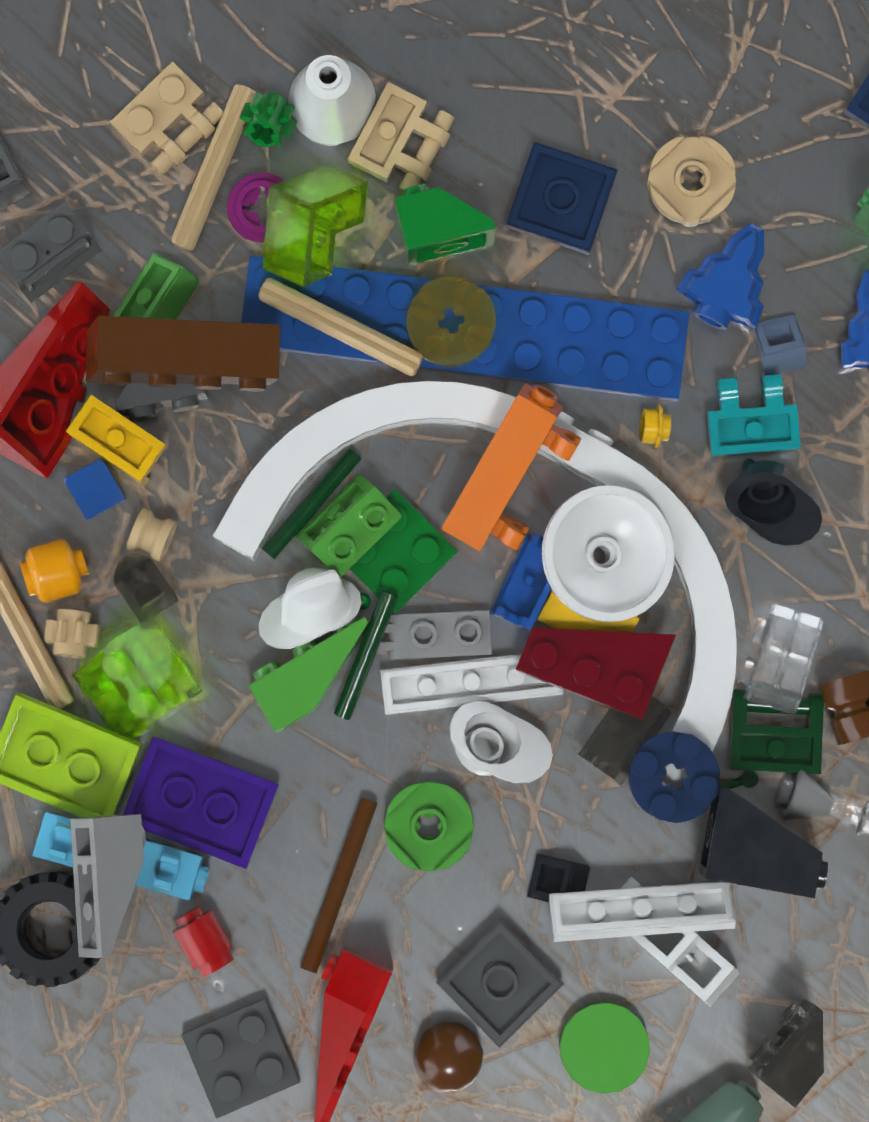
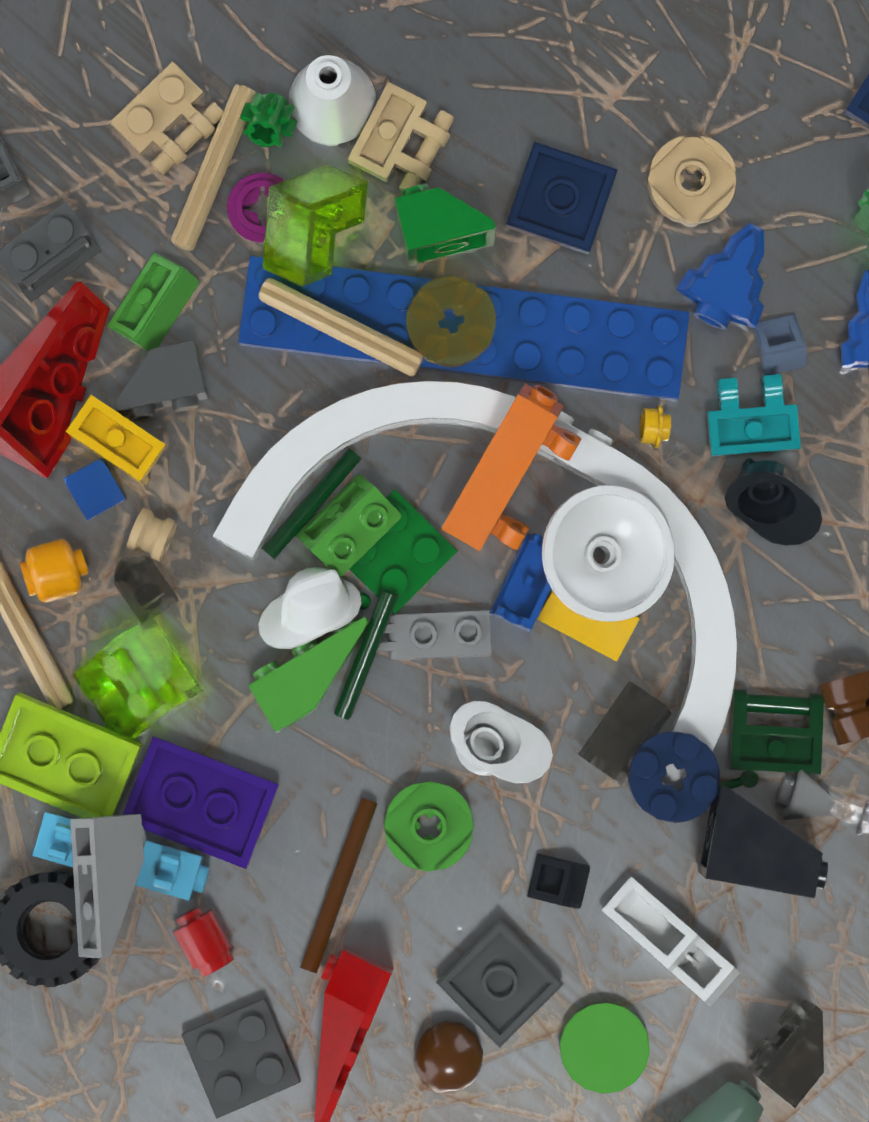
tan gear [44,609,100,658] -> none
reddish brown wedge [86,316,280,392] -> none
white tile [380,654,563,715] -> none
dark red wing [516,627,676,720] -> none
white tile [549,881,736,942] -> none
clear brick [739,605,824,714] -> none

